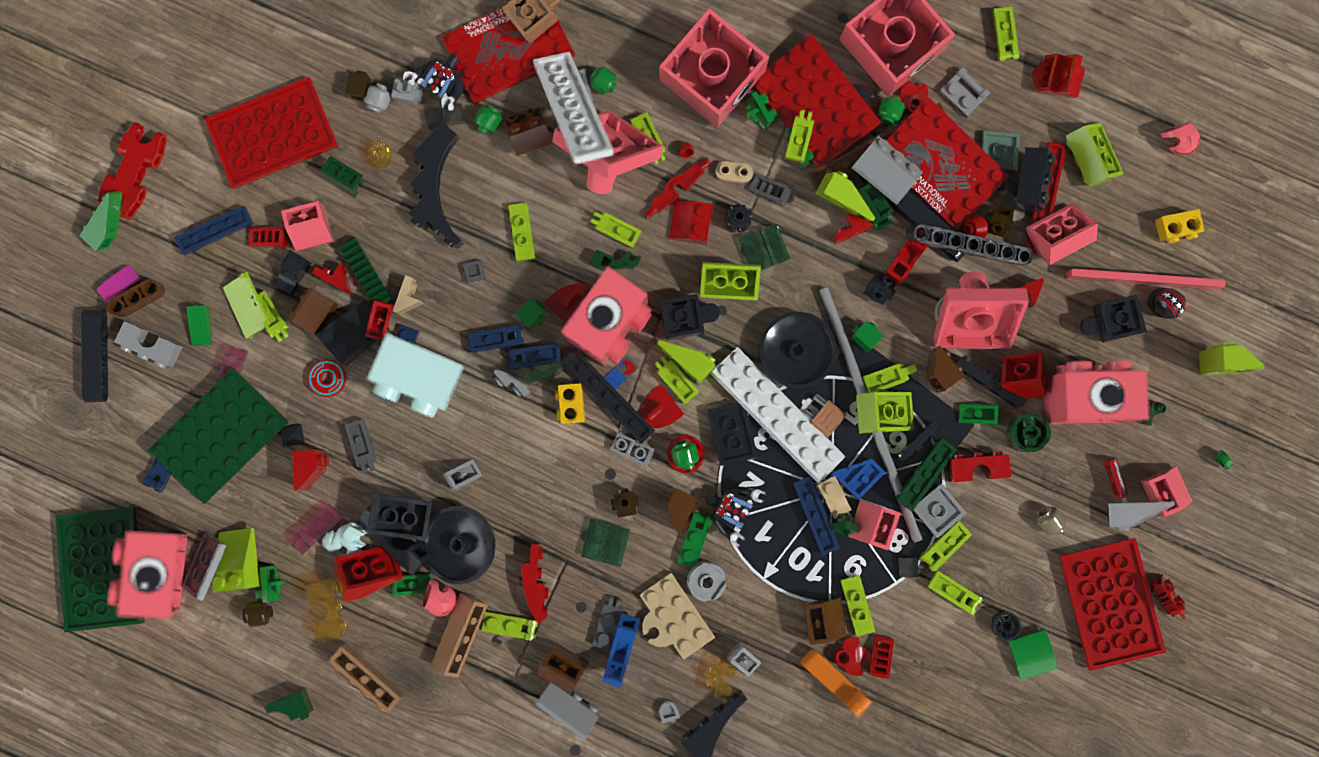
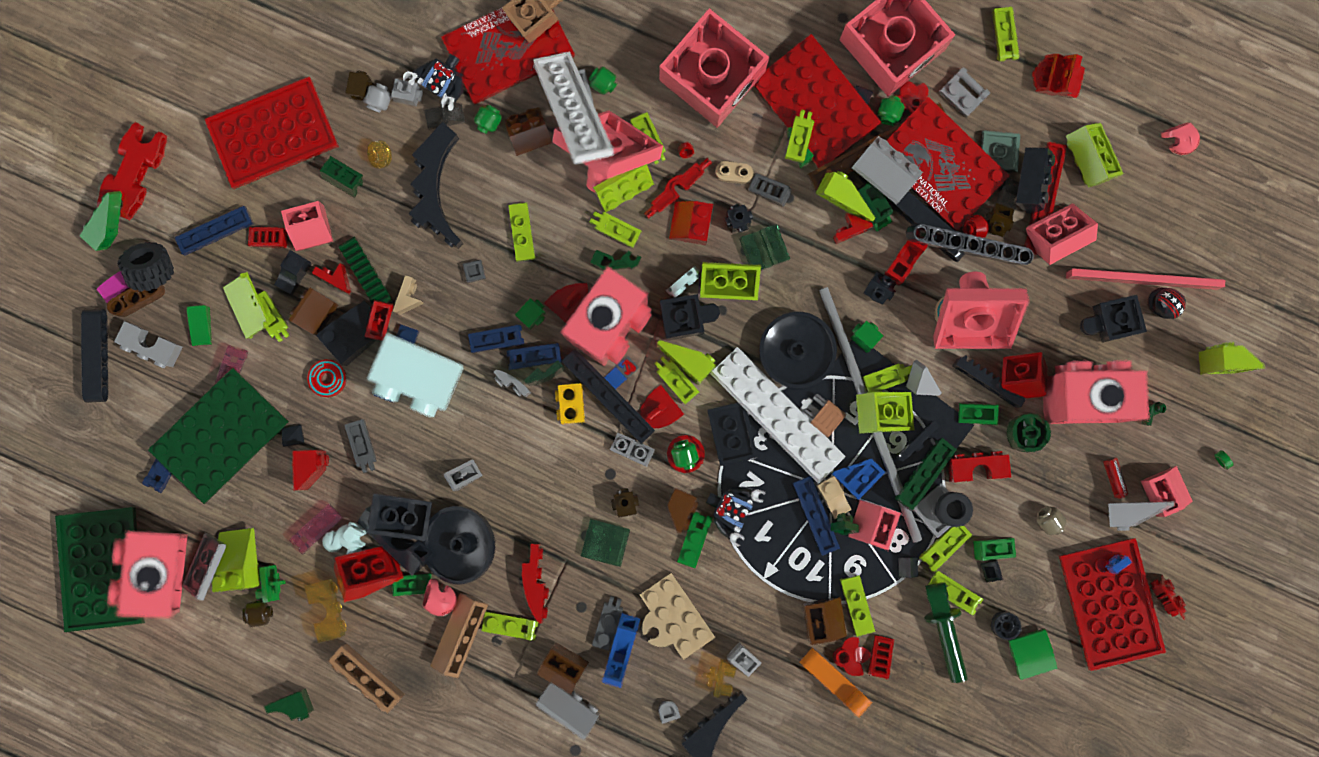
light grey plate [686,561,726,601] -> none
green hips [744,92,778,130] -> none
reddish brown slope [926,346,964,393] -> none
red slope [1016,277,1044,308] -> none
yellow brick [1155,209,1204,244] -> none
none -> black tyre [117,242,174,291]
none -> lime plate [593,164,654,212]
none -> light aqua plate [666,266,700,298]
none -> light grey slope [906,359,942,396]
none -> dark green piece [924,582,968,683]
none -> black tyre [935,492,973,527]
none -> green slope [973,538,1016,561]
none -> black slope [980,559,1003,583]
none -> blue plate [1105,555,1132,574]

